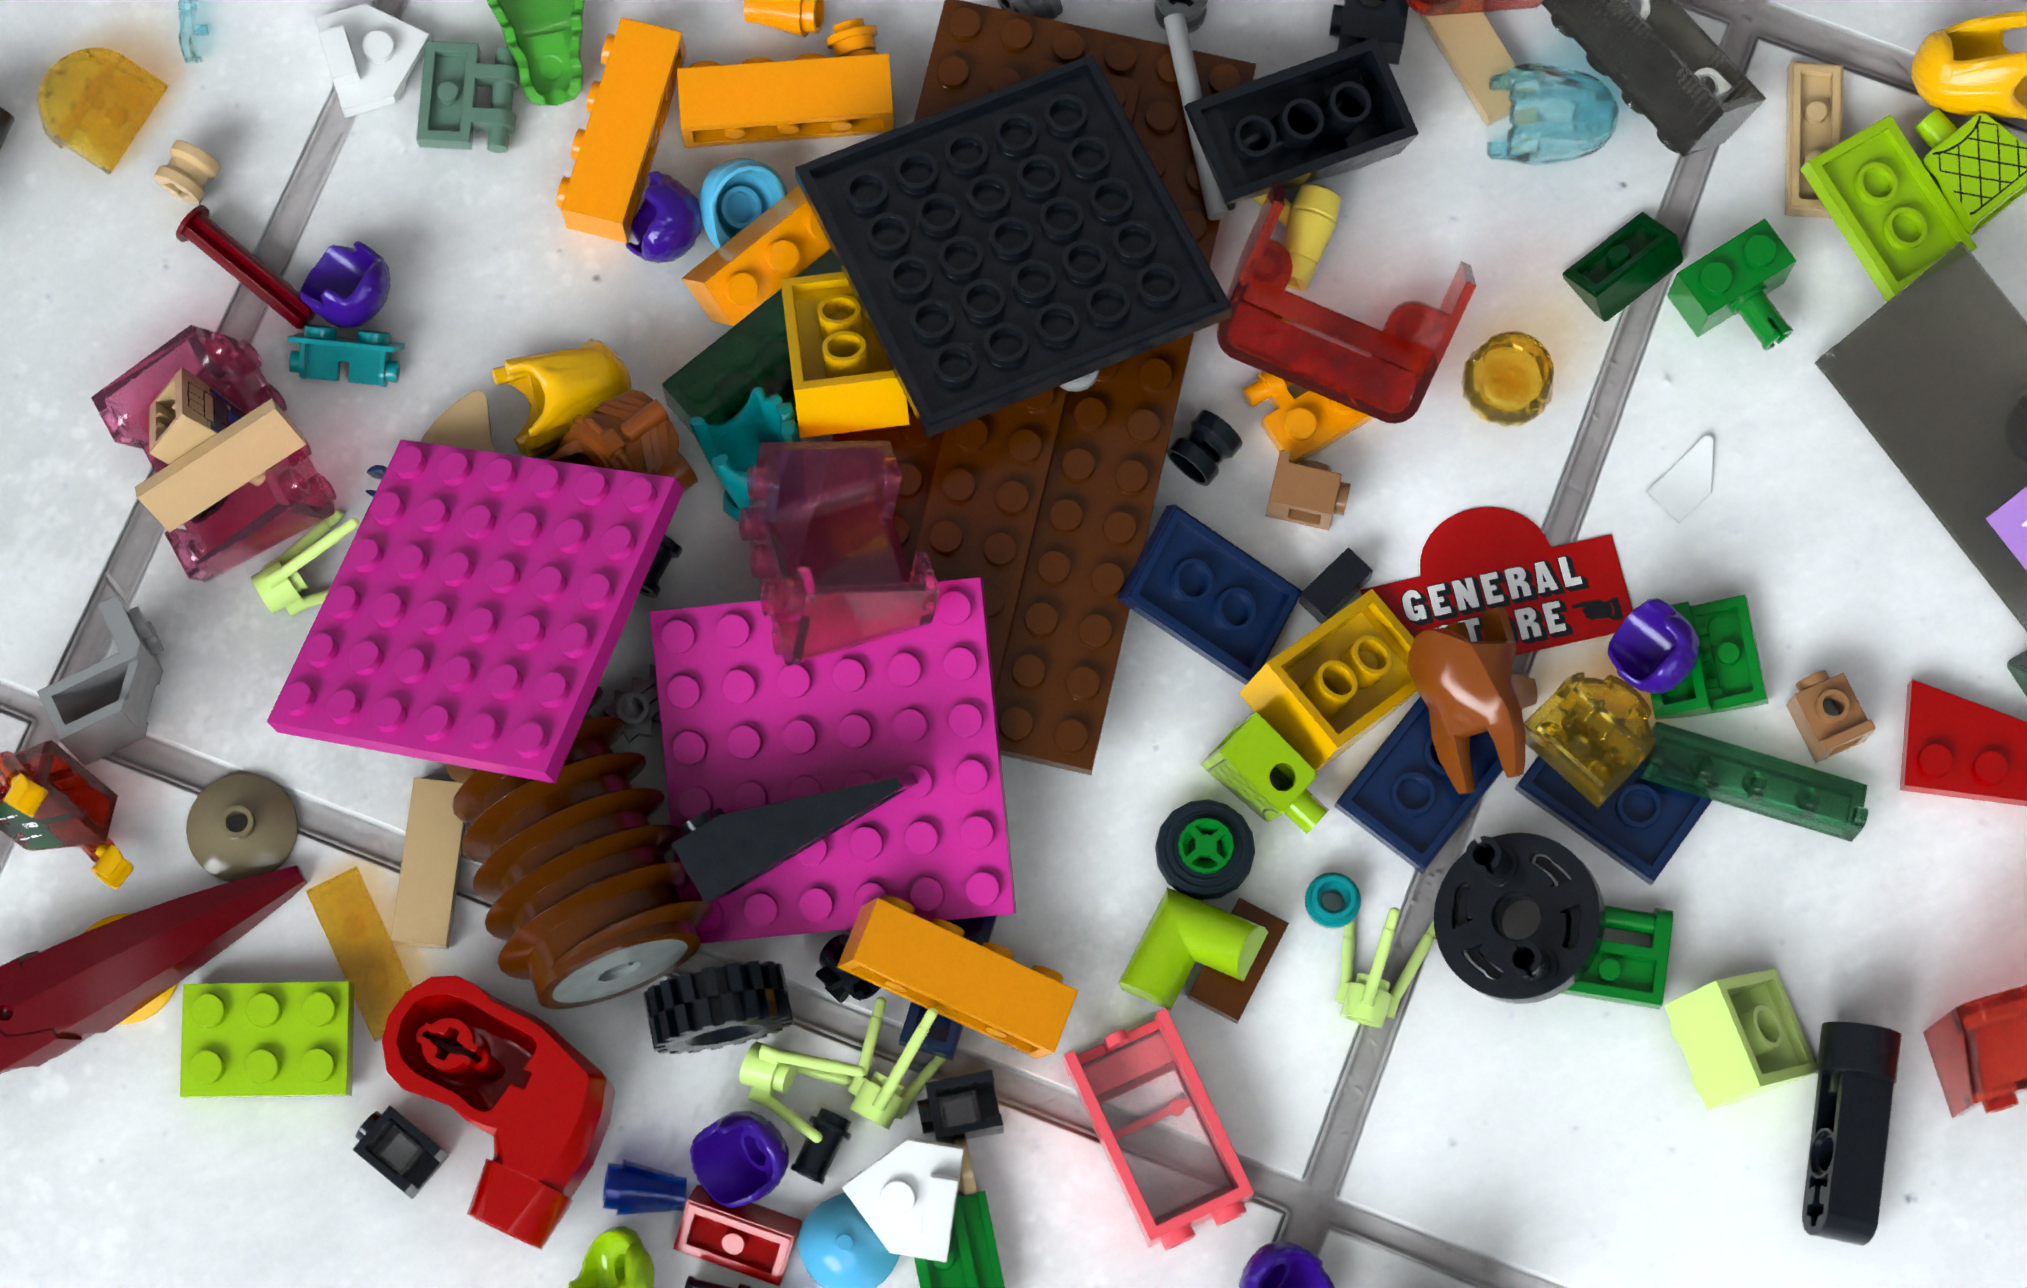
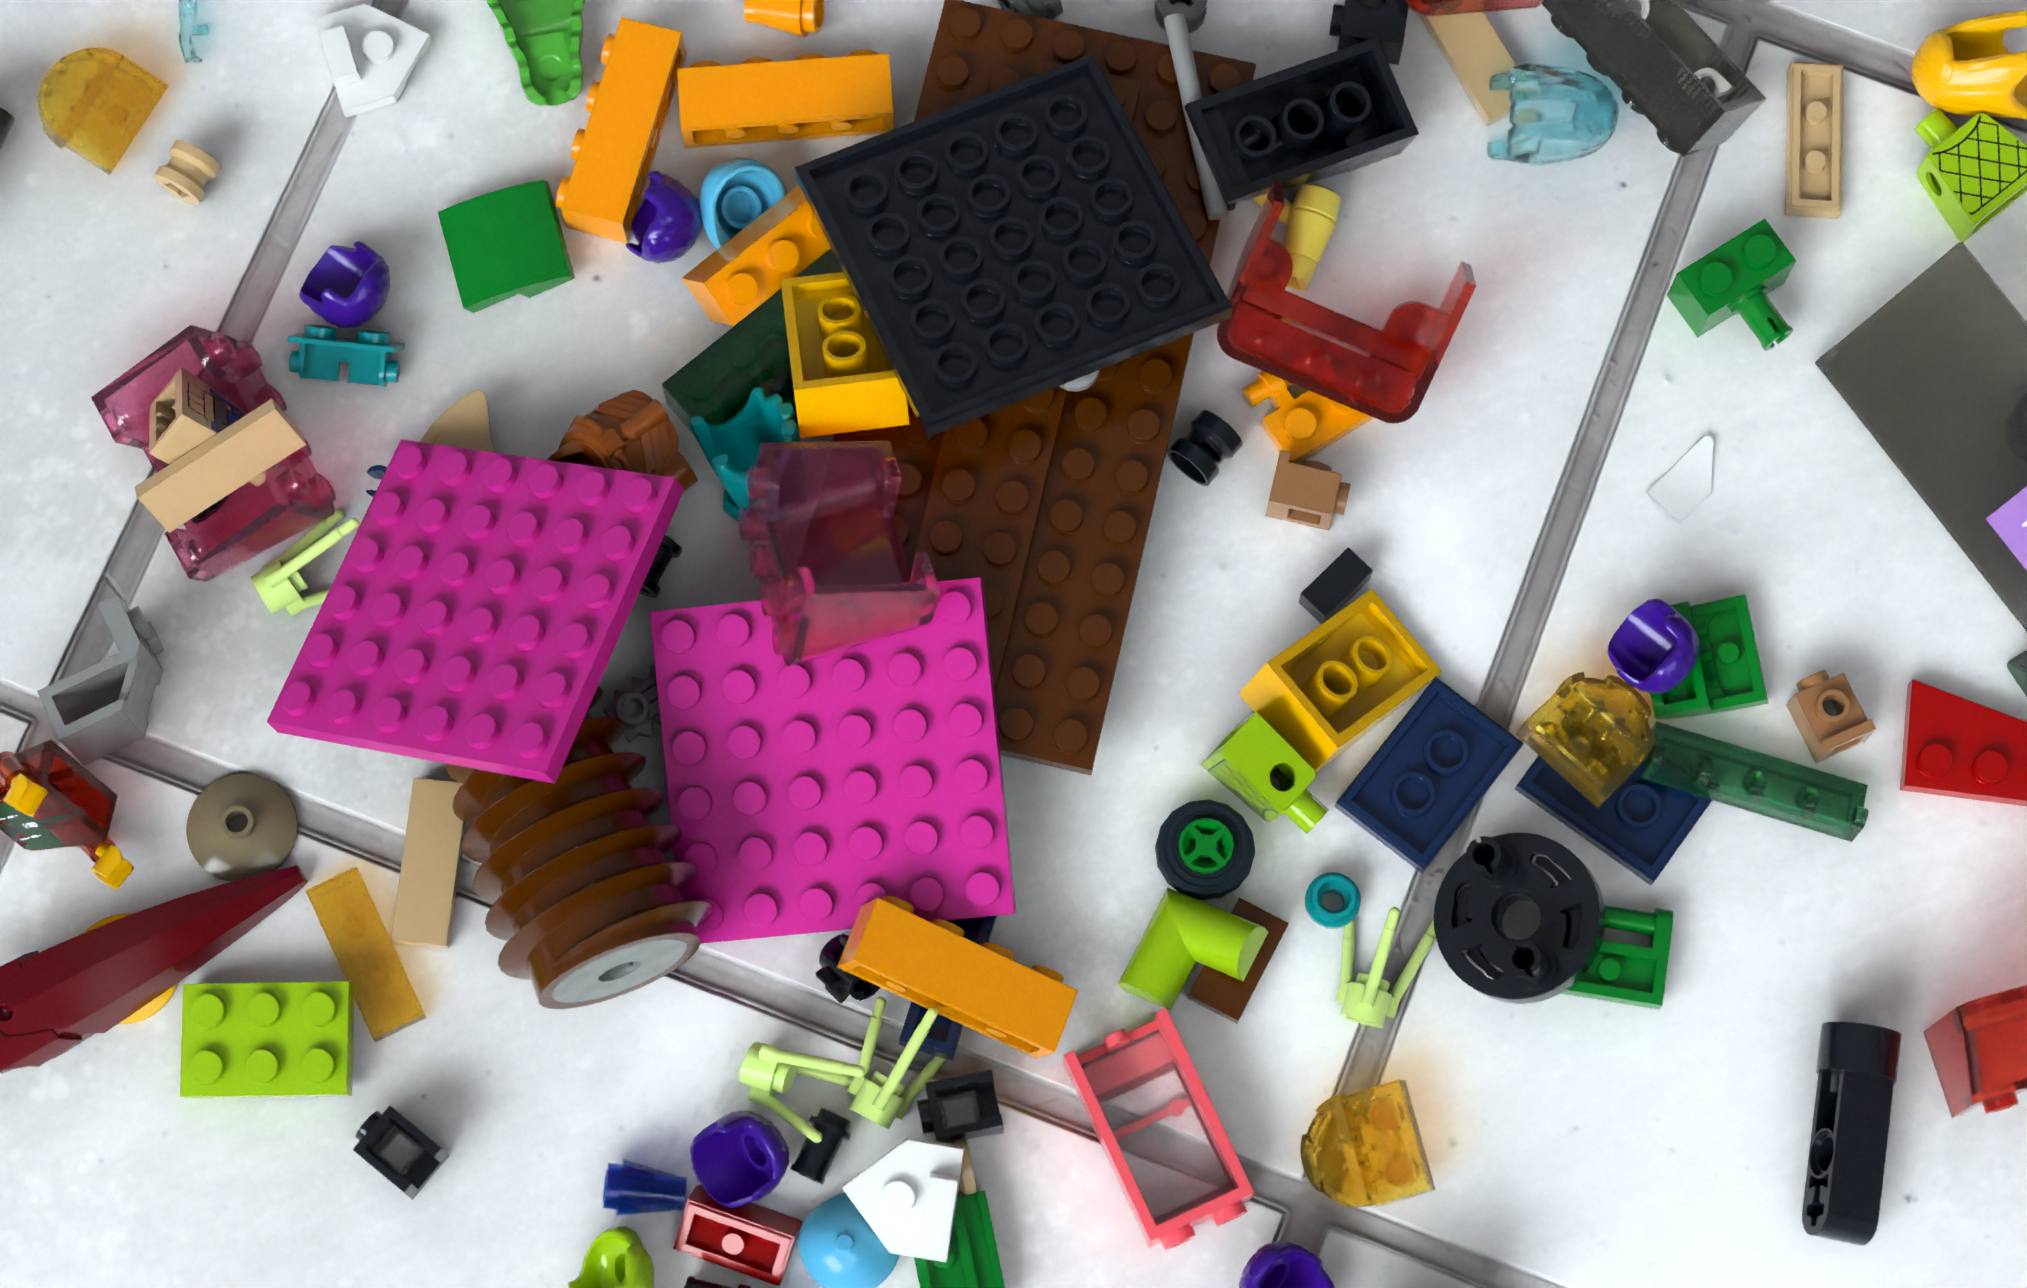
dark red axle [176,205,316,329] -> none
red piece [382,976,615,1250] -> none
sand green plate [416,41,520,153] -> none
yellow hair [491,339,631,457] -> none
black bush [643,961,794,1054] -> none
black slope [671,773,918,904] -> none
light orange plate [825,18,878,57] -> none
dark blue tile [1117,504,1302,685] -> none
red sticker [1360,507,1633,656] -> none
dark orange piece [1407,607,1538,795] -> none
clear yellow hair [1461,331,1554,427] -> none
dark green slope [1562,211,1683,322] -> none
yellowish green slope [1664,968,1817,1110] -> none
lime plate [1800,115,1978,302] -> none
none -> green slope [438,180,575,313]
none -> clear yellow slope [1300,1079,1436,1208]

